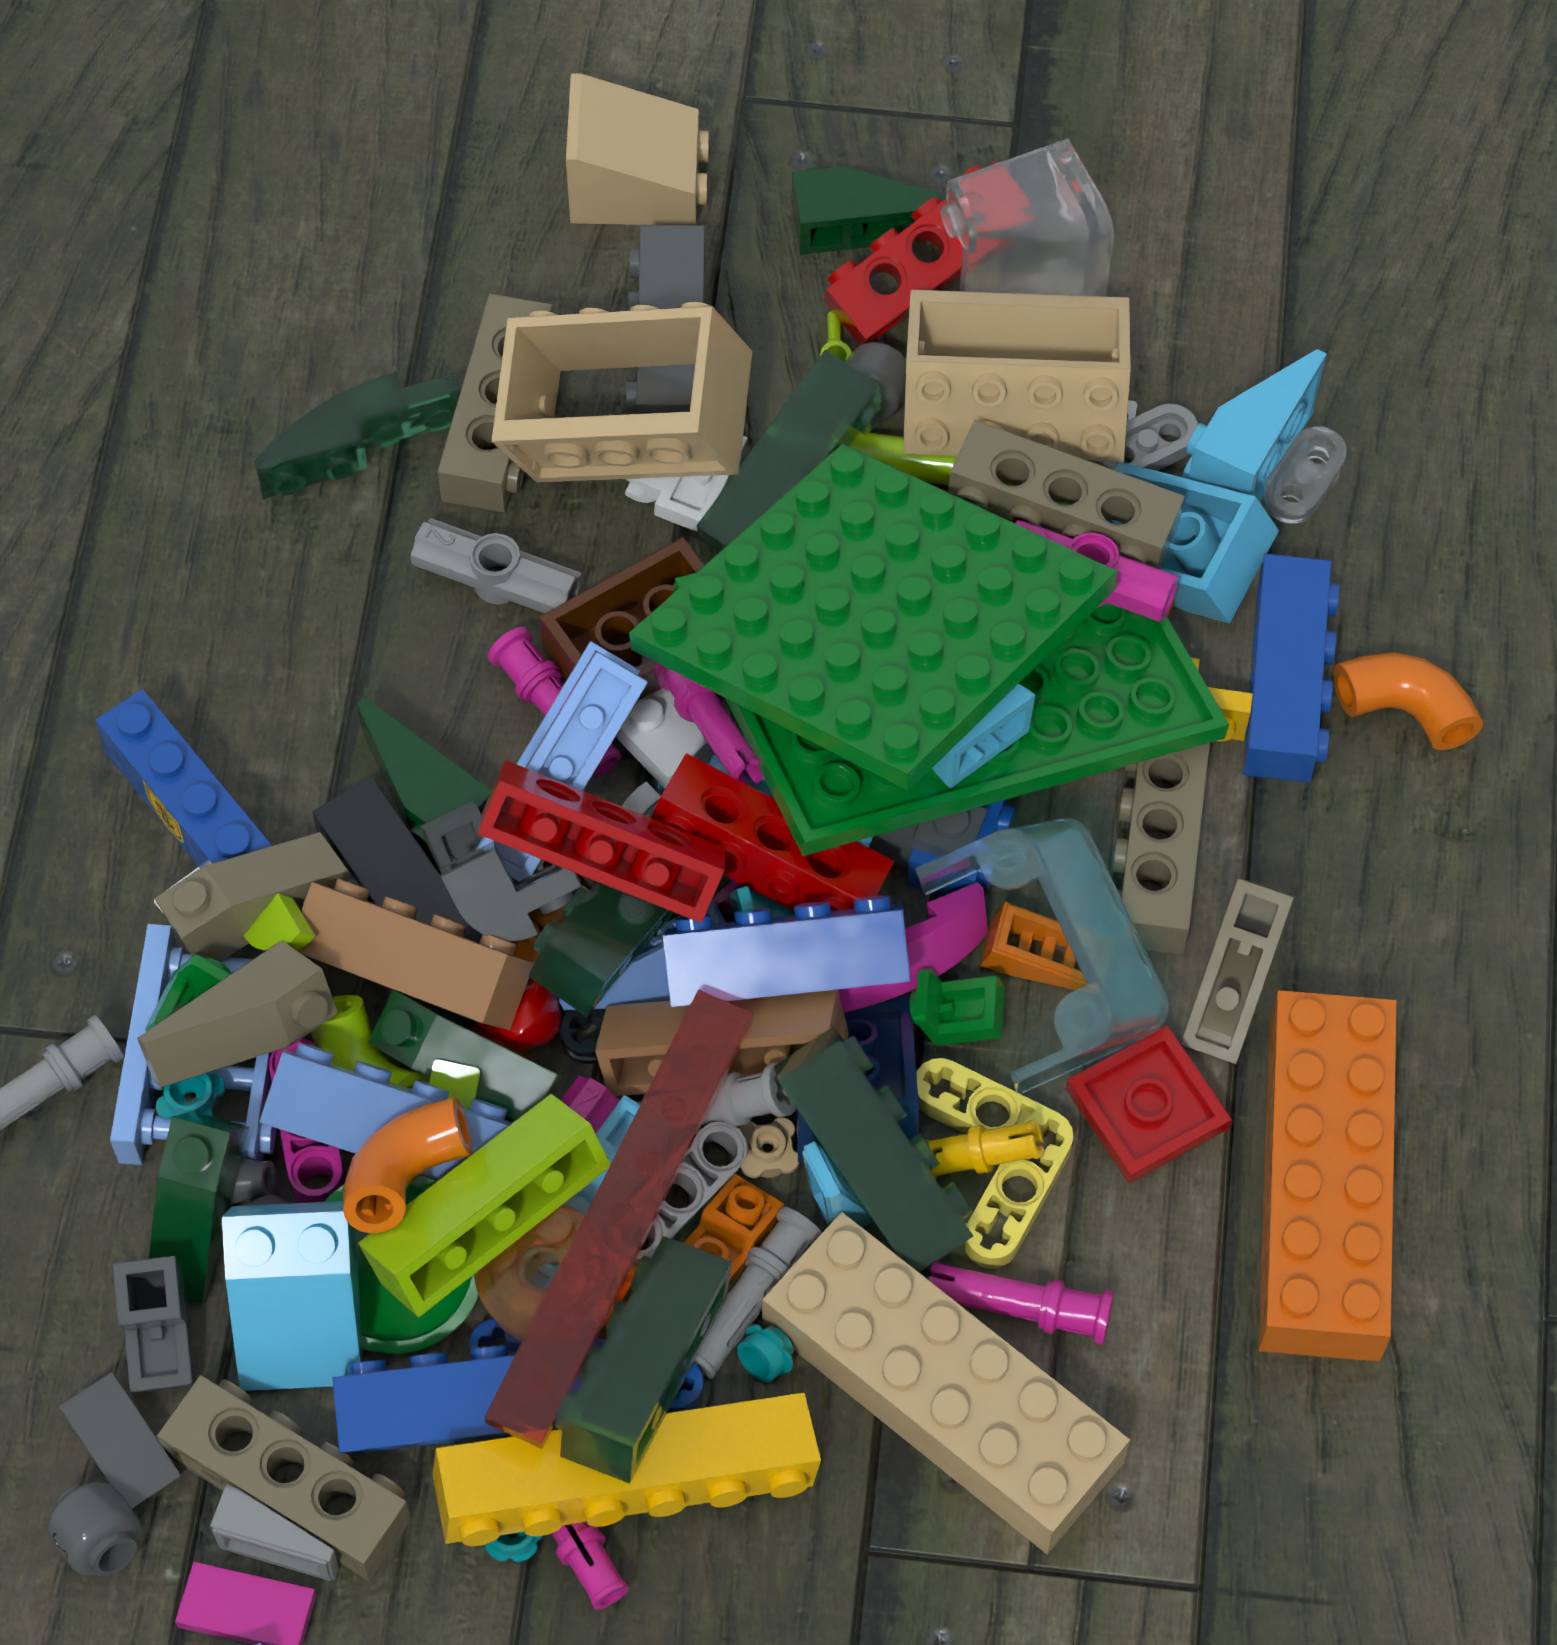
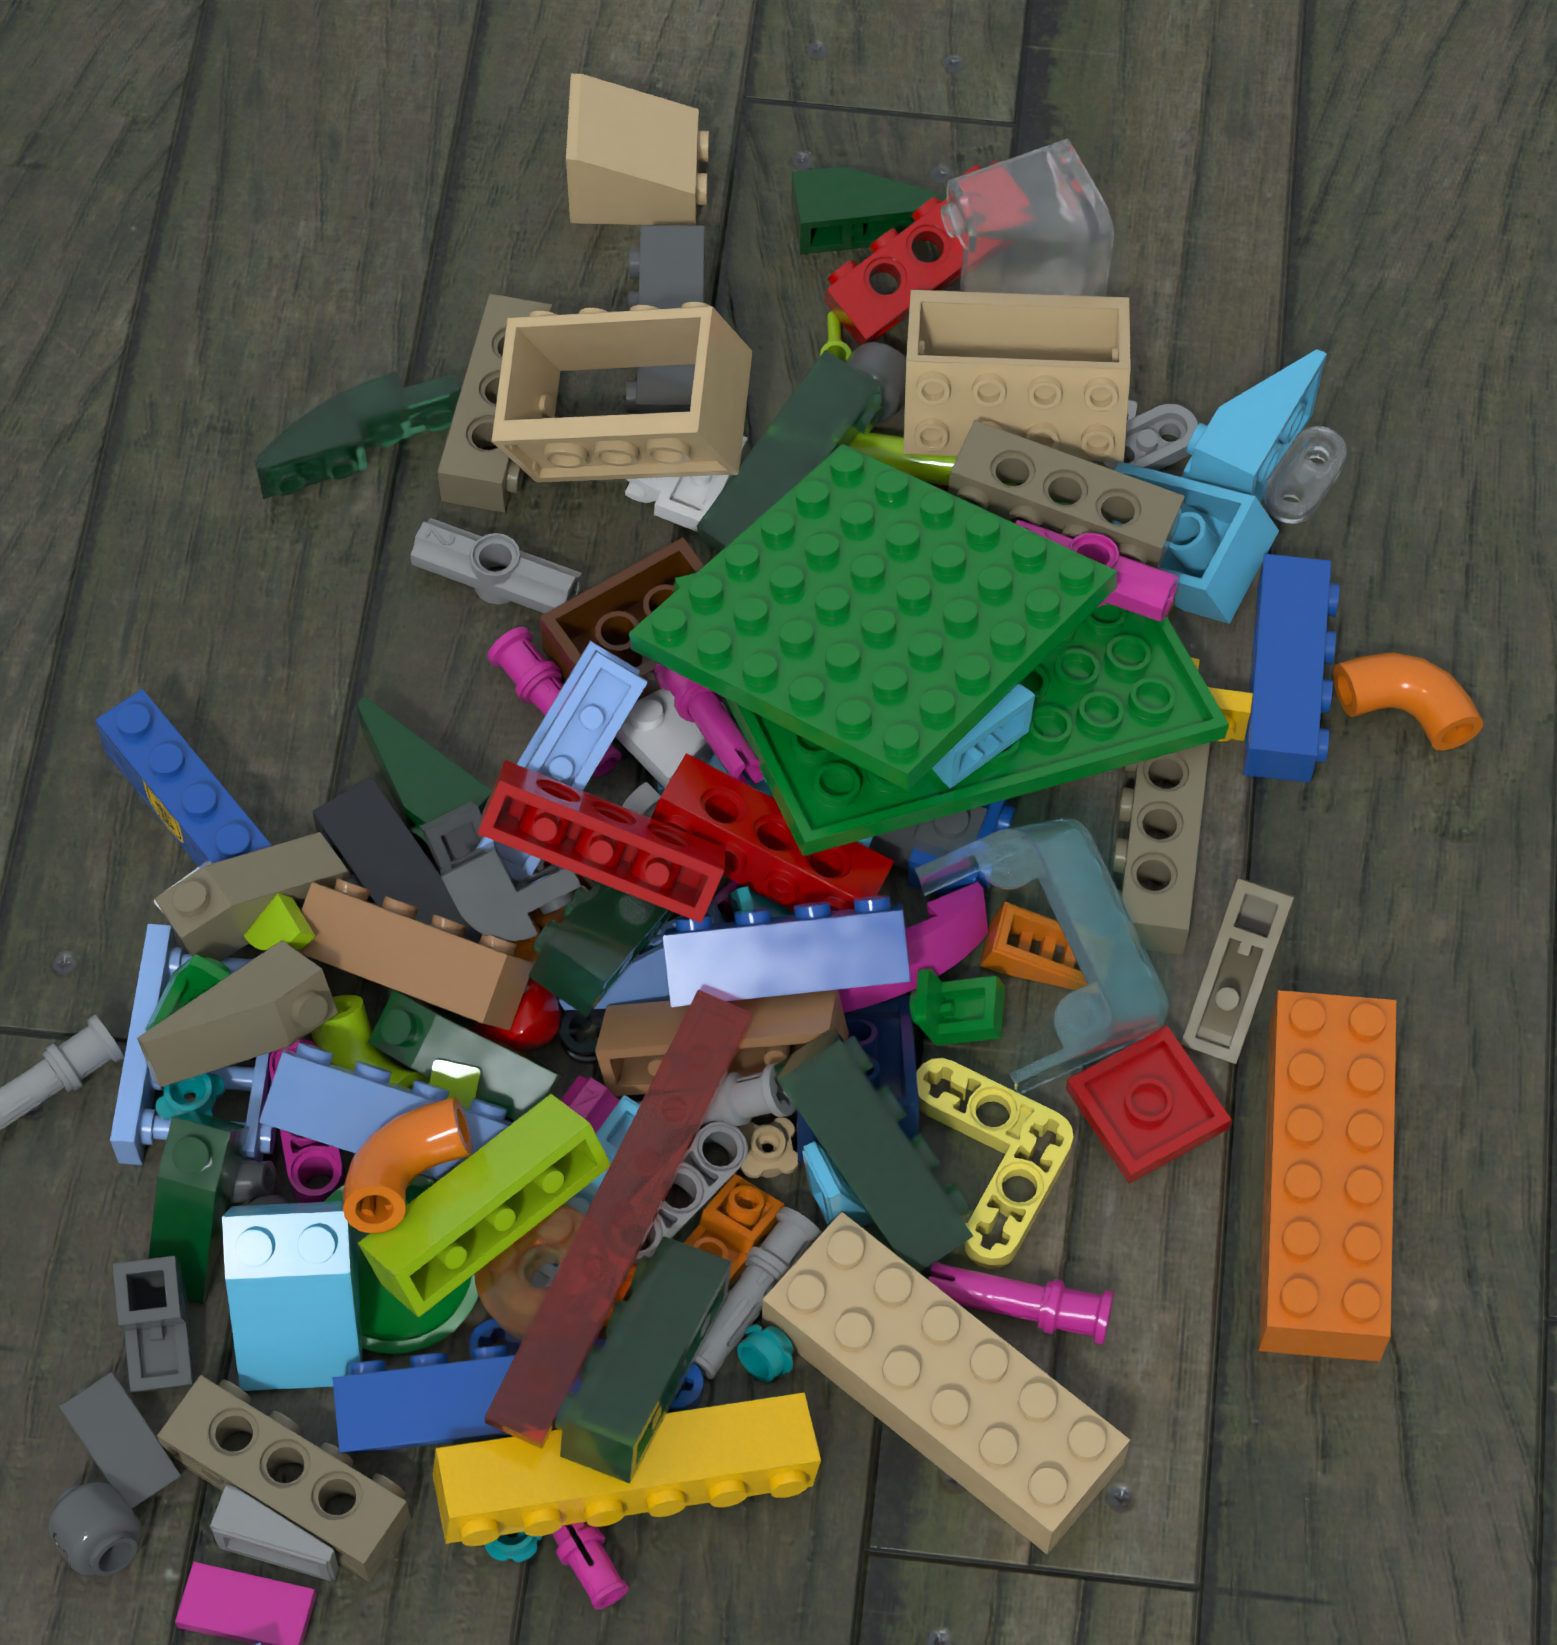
yellow pin [918,1119,1044,1179] -> none

